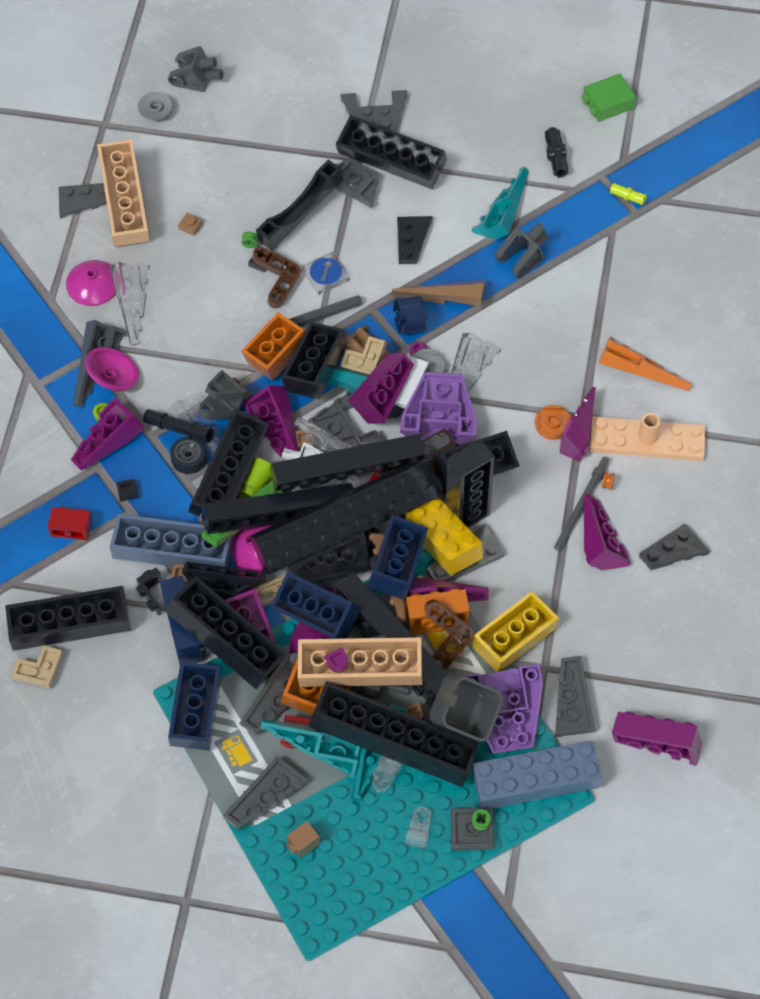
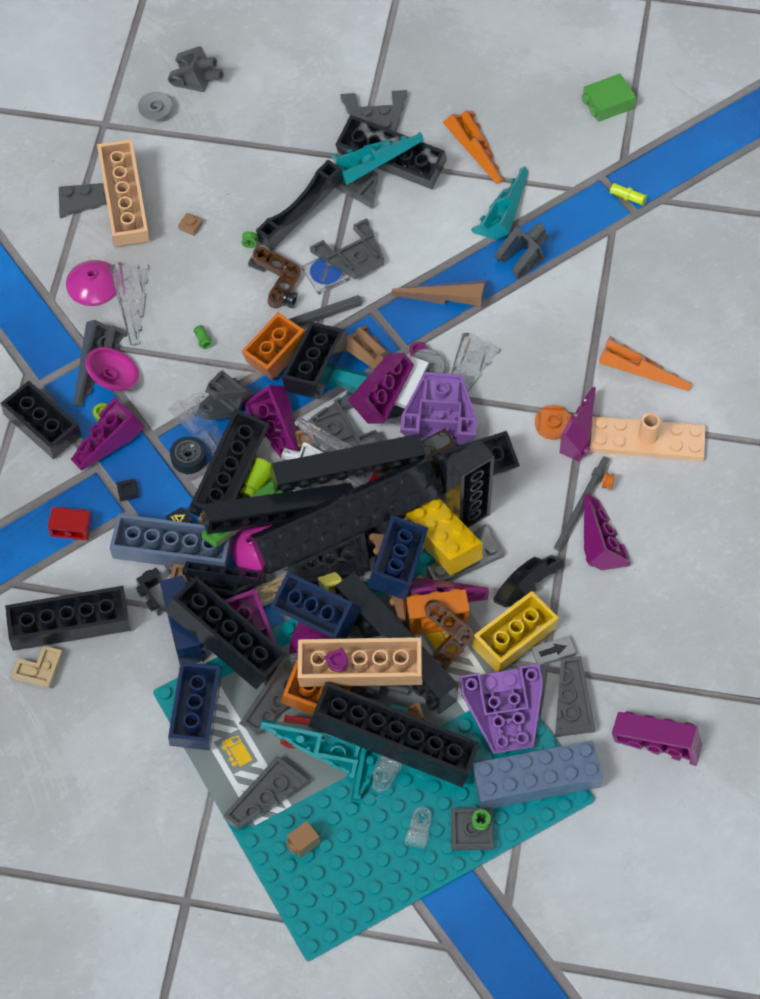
black piece [143,409,214,443] -> none
tan plate [340,336,387,376] -> none
dark blue brick [393,295,428,335] -> none
black wing [397,216,433,264] -> none
dark grey piece [430,674,503,741] -> none
black piece [545,127,569,178] -> none
black wing [639,523,709,570] -> none
none -> black brick [0,380,81,460]
none -> black tile [166,507,192,523]
none -> bright green pin [193,325,212,349]
none -> black bush [282,290,298,308]
none -> dark grey wing [310,218,384,279]
none -> light yellow panel [317,572,342,594]
none -> teal wedge [331,132,424,185]
none -> orange wedge [442,110,504,184]
none -> black slope [493,555,564,608]
none -> light grey tile [531,636,576,667]

